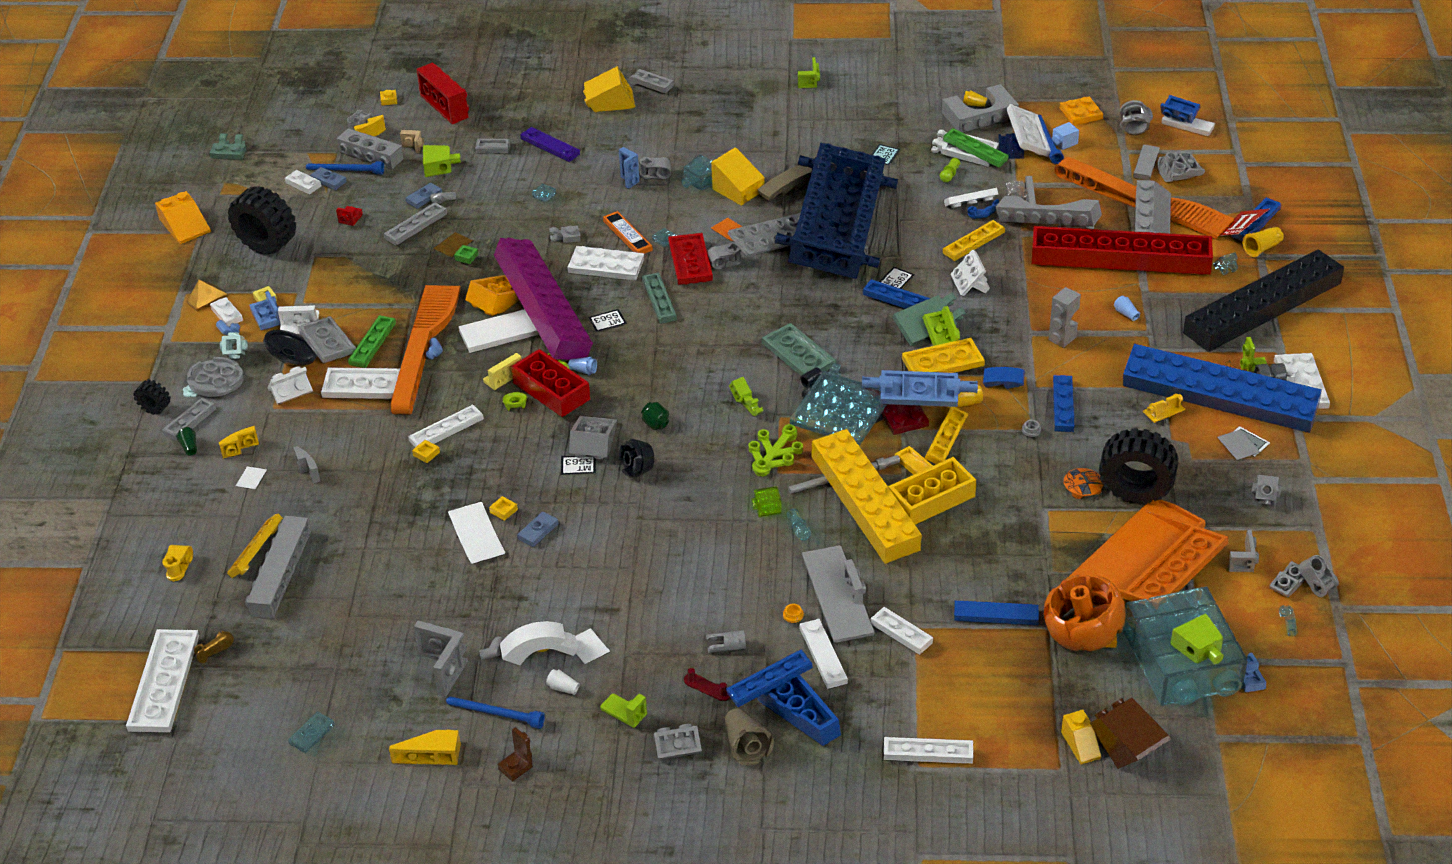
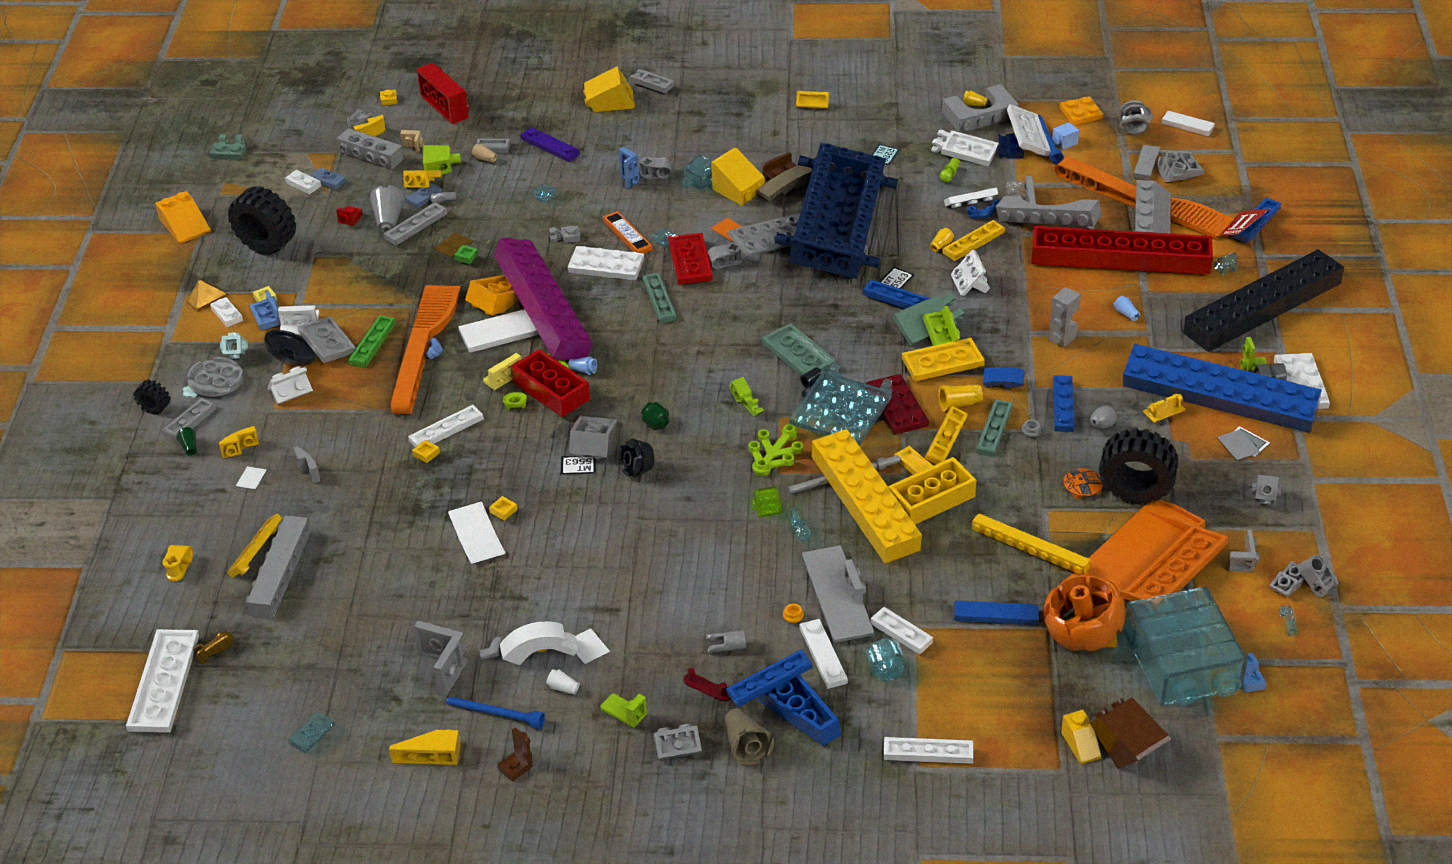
medium blue arm [216,320,240,335] -> none
blue piece [306,161,384,175] -> none
white plate [321,368,400,399] -> none
sand blue plate [517,511,559,547] -> none
sticker [588,309,627,332] -> none
lime bracket [798,57,820,88] -> none
medium blue plate [862,370,978,407] -> none
bright green tile [943,128,1009,168] -> none
blue bracket [1160,95,1200,124] -> none
lime torso [1170,613,1224,664] -> none
yellow plant [1243,227,1284,257] -> none
none -> light grey cone [370,185,404,233]
none -> yellow bracket [403,170,441,188]
none -> tan cone [472,144,498,163]
none -> reddish brown bracket [763,152,797,181]
none -> yellow plate [796,91,829,109]
none -> clear light blue piece [864,638,906,681]
none -> yellow cone [930,228,954,252]
none -> yellow piece [972,514,1091,575]
none -> sand green tile [976,399,1013,457]
none -> light grey animal [1090,406,1117,429]

